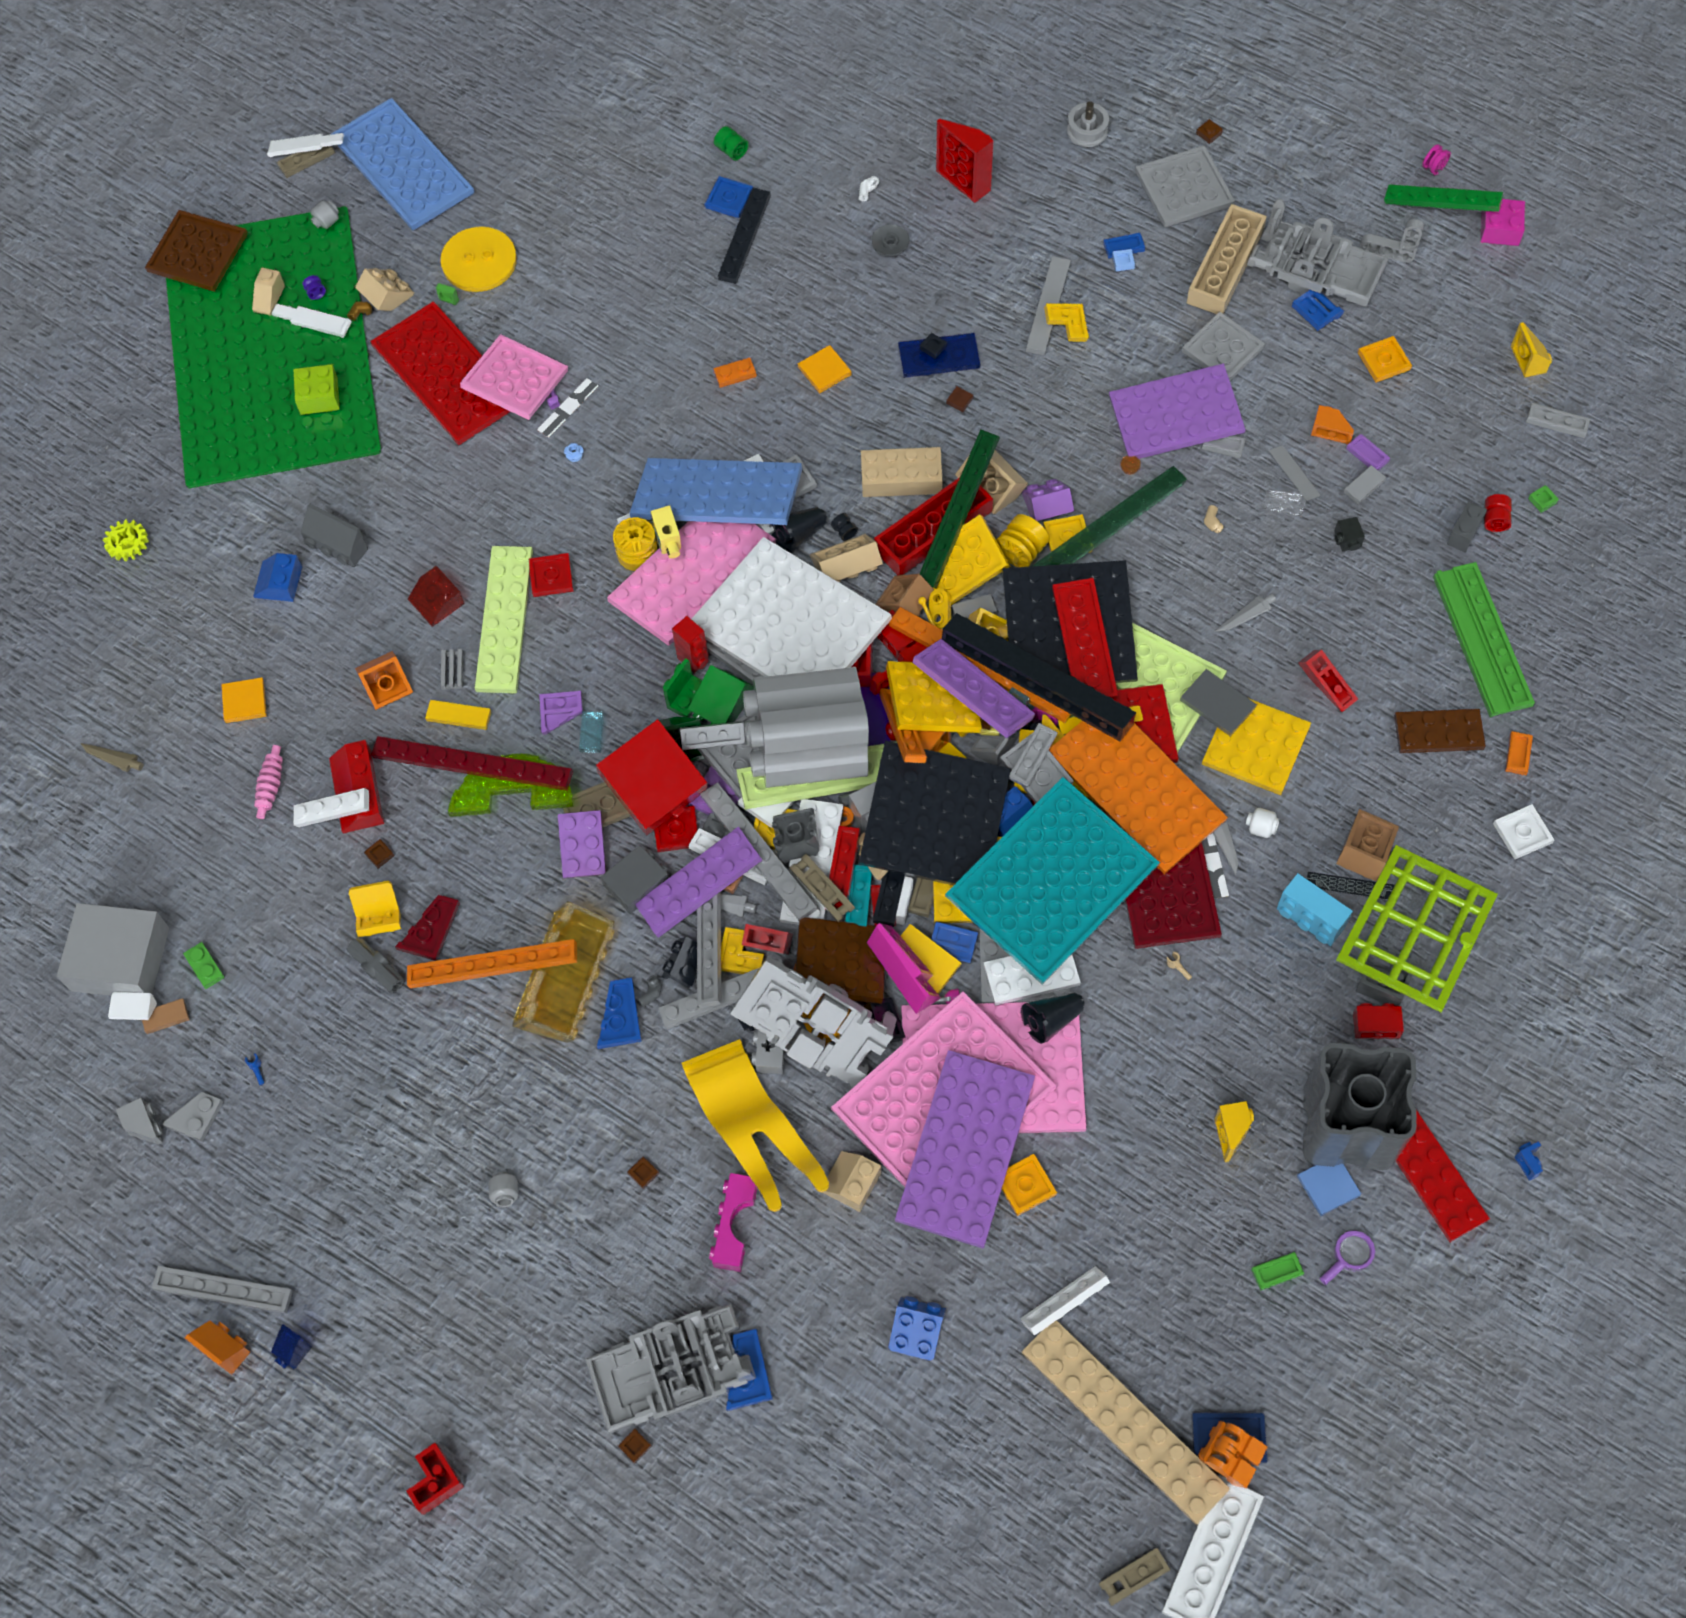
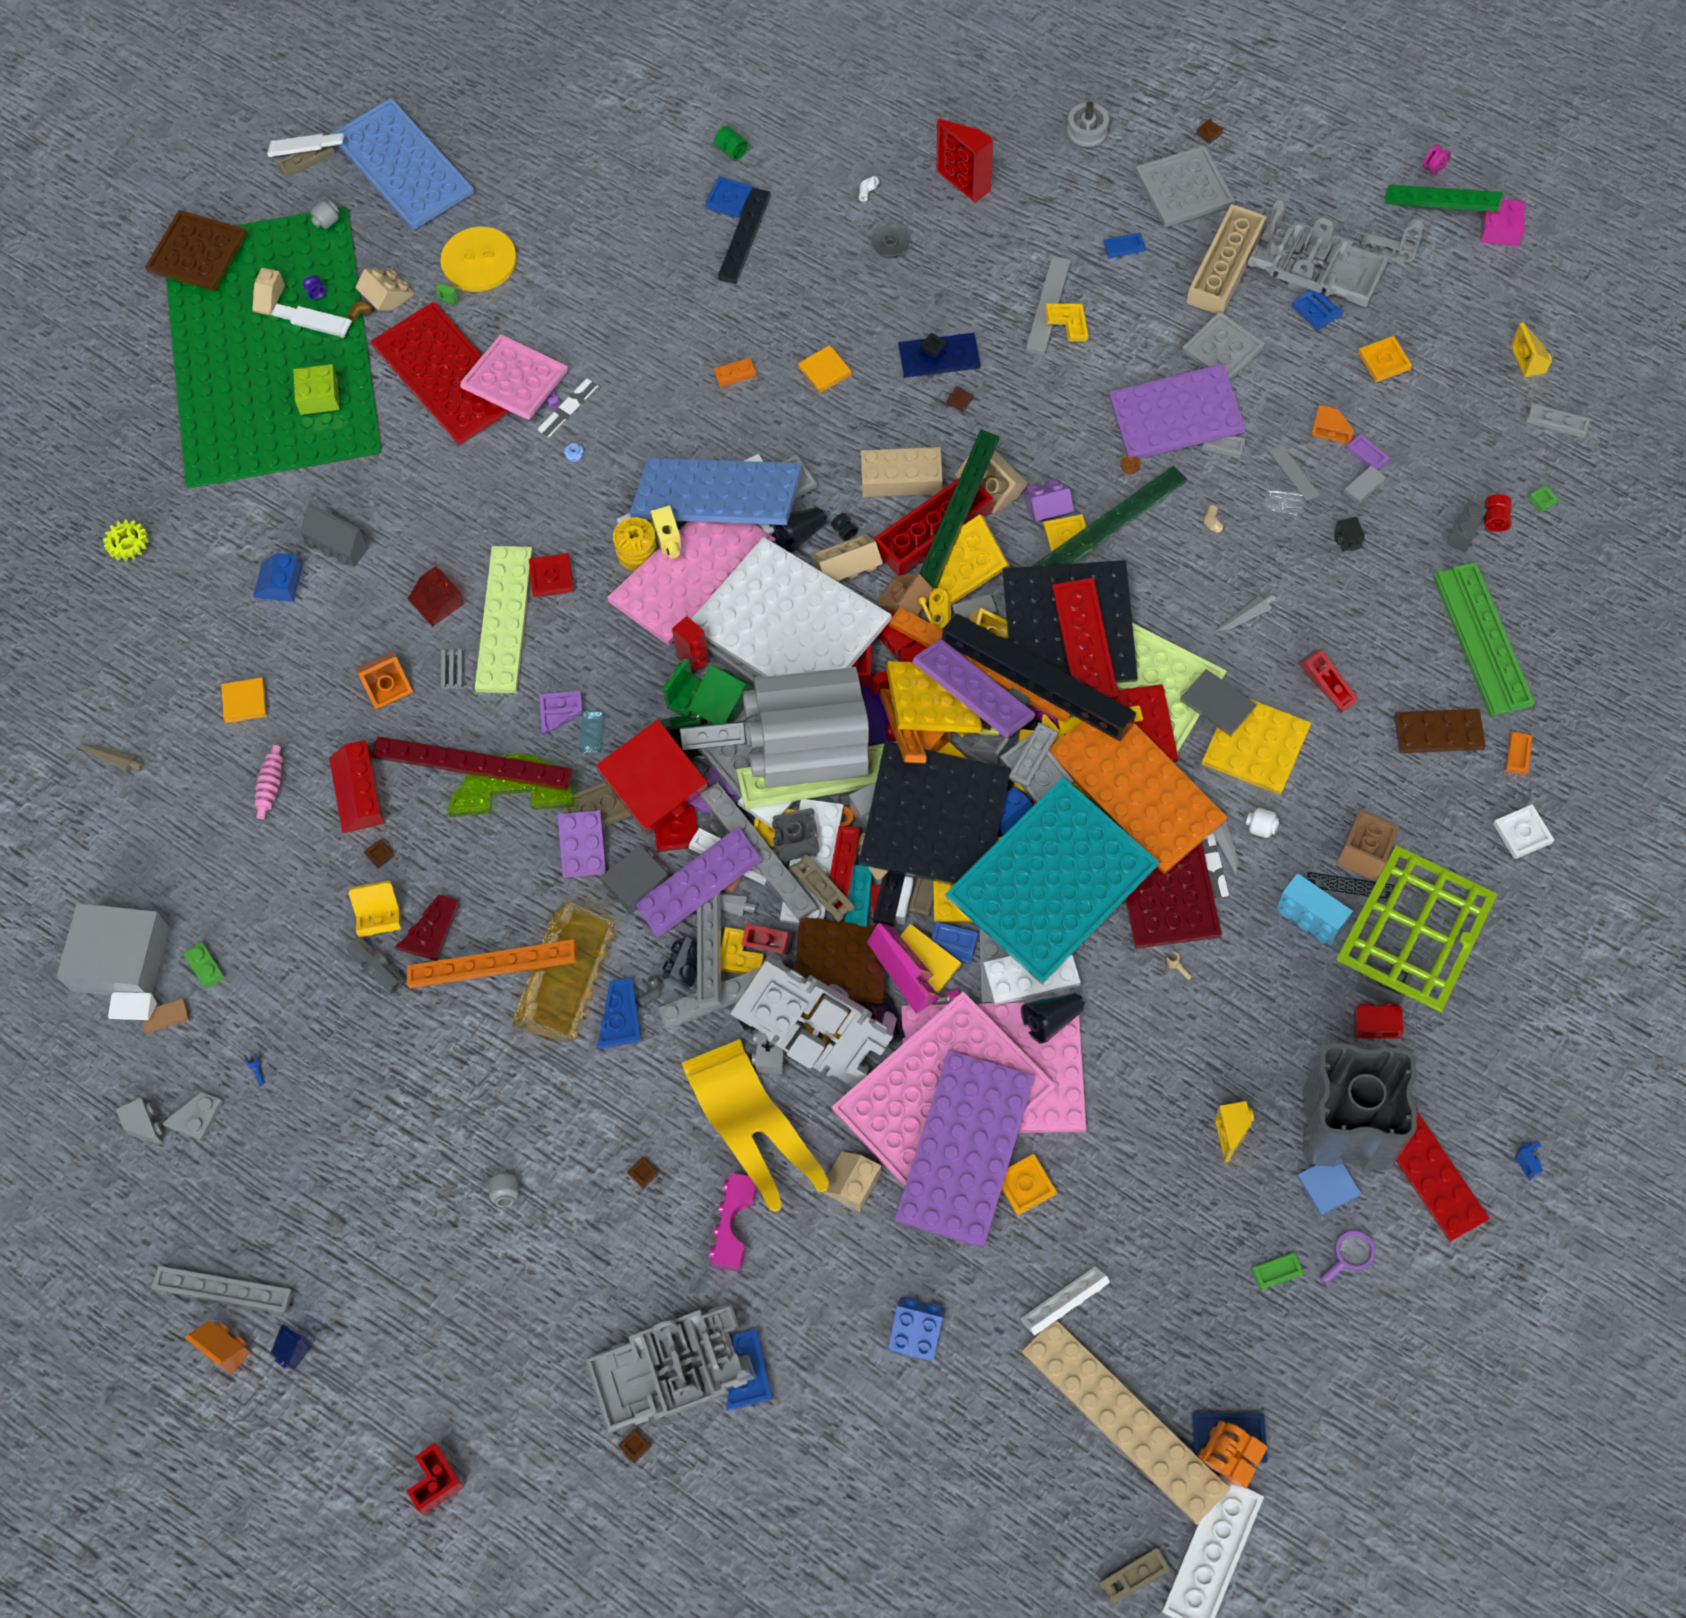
white plate [294,788,369,827] -> none
yellow tile [425,700,491,730] -> none
yellow wheel [996,514,1049,567] -> none
light blue plate [1112,249,1135,271] -> none

